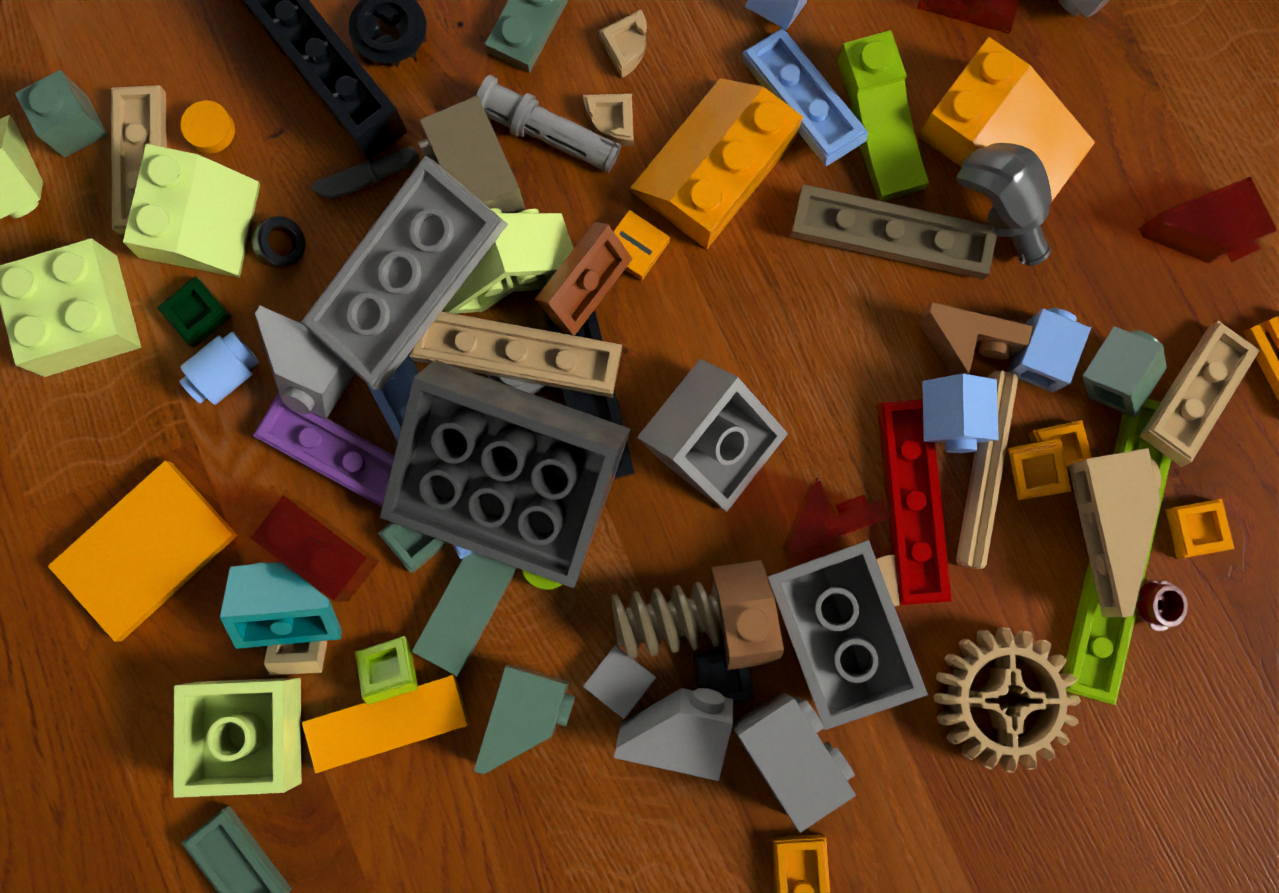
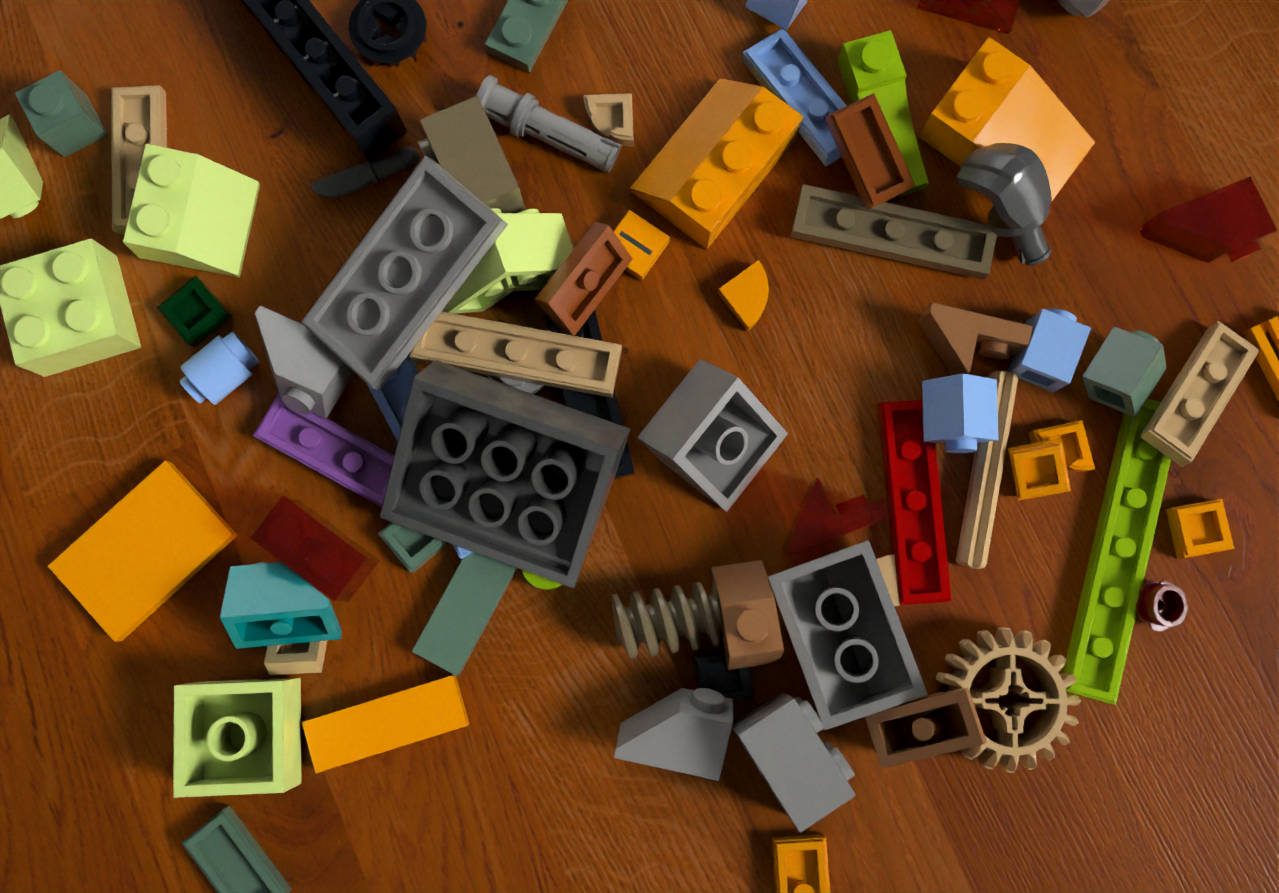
light orange tile [180,100,235,154] -> none
black piece [251,216,305,268] -> none
lime tile [355,636,418,705] -> none
sand green slope [474,664,575,774] -> none
light grey tile [583,644,656,719] -> none
tan tile [599,9,647,79] -> none
tan slope [1068,448,1161,617] -> none
none -> light orange tile [718,260,769,332]
none -> dark orange tile [825,93,915,210]
none -> medium nougat slope [865,688,987,769]

